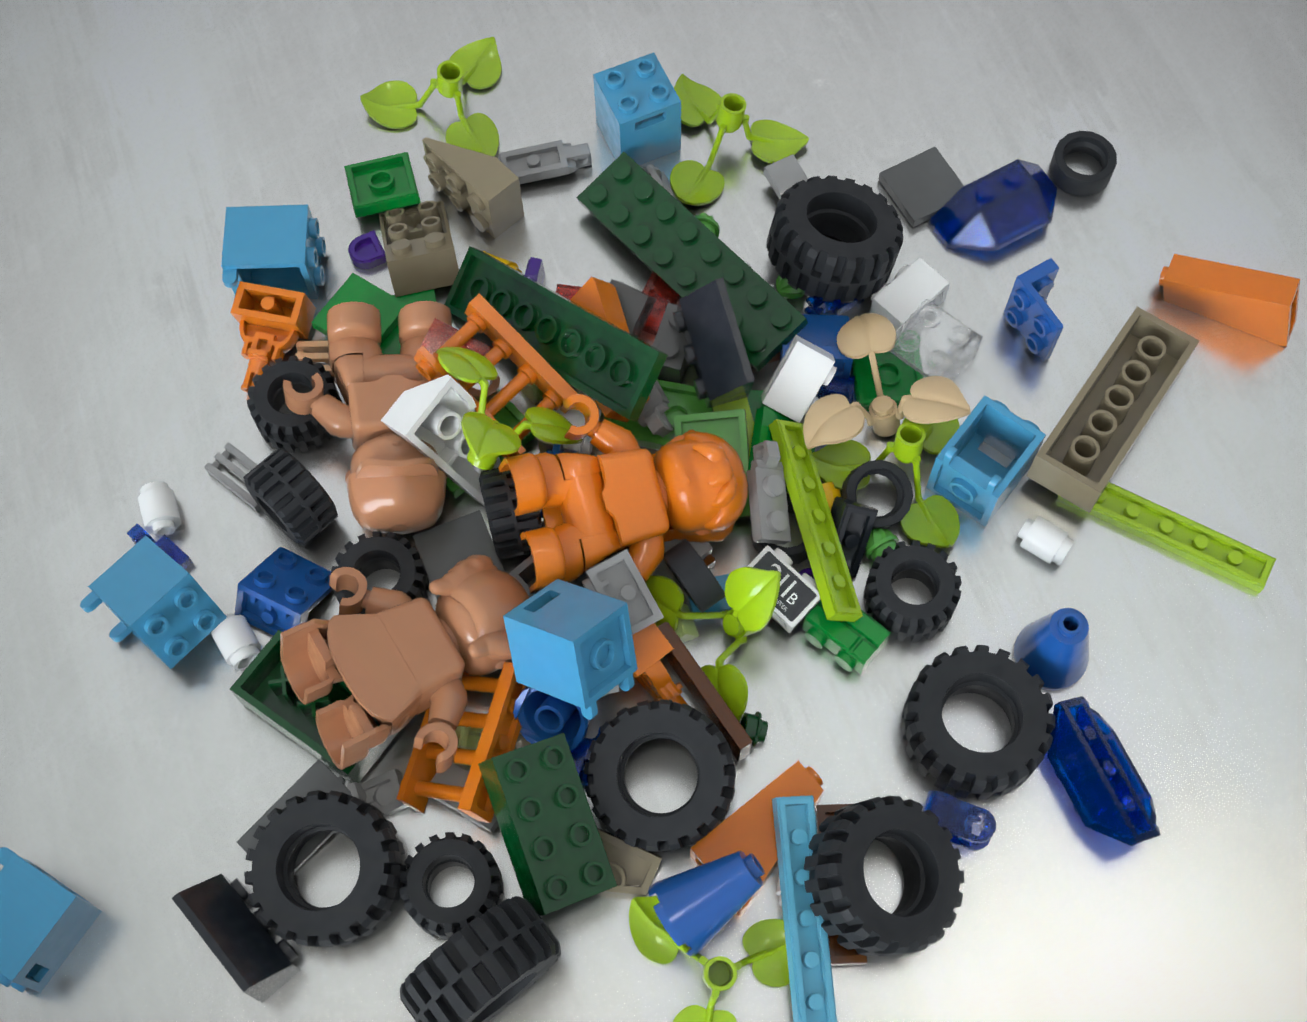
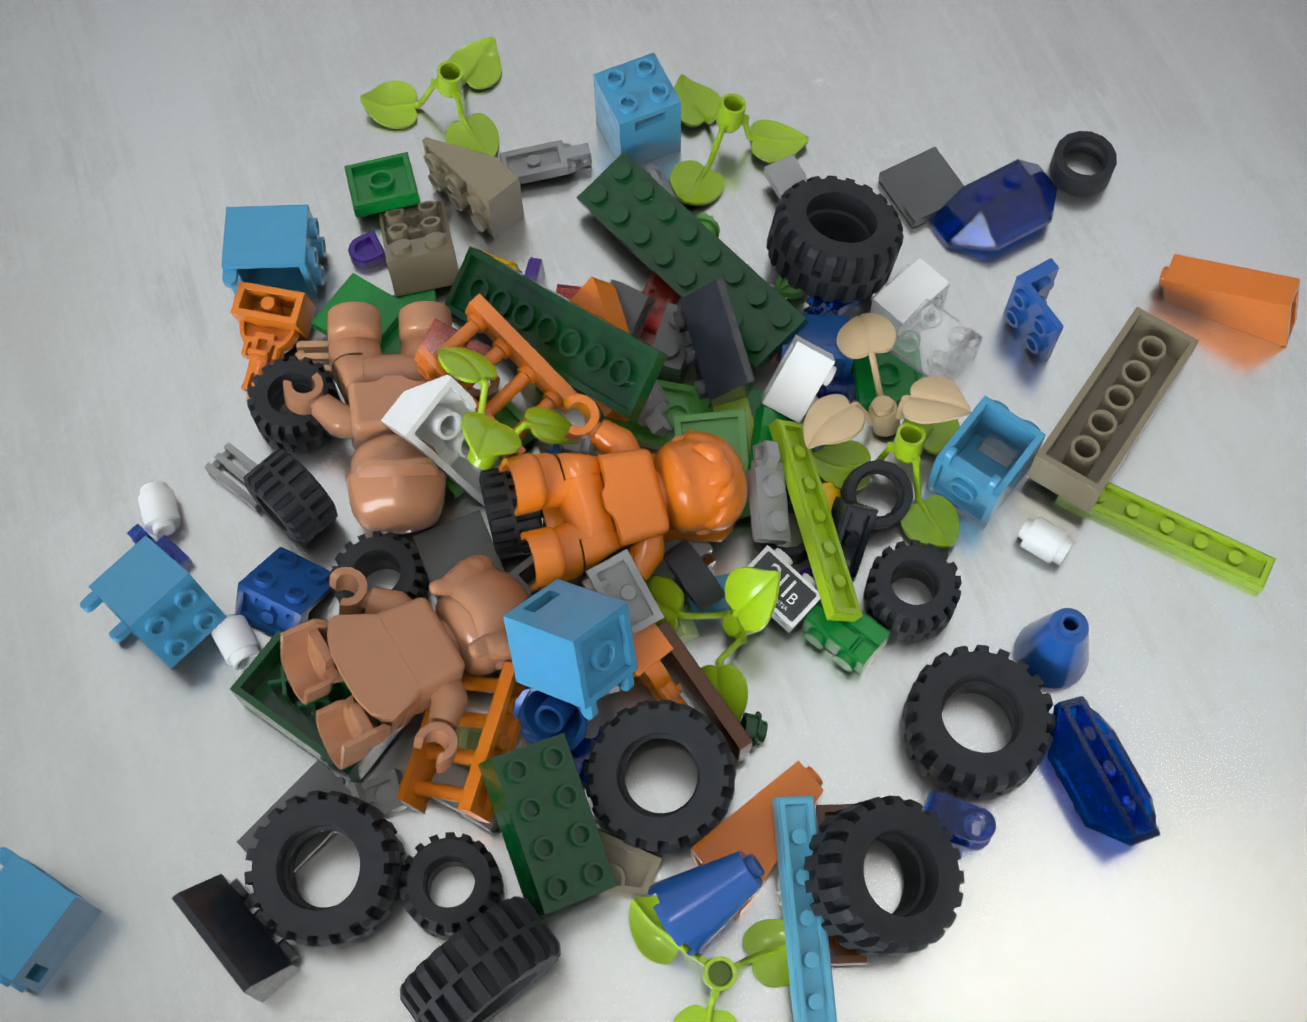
bright green plate [865,528,899,561] -> none

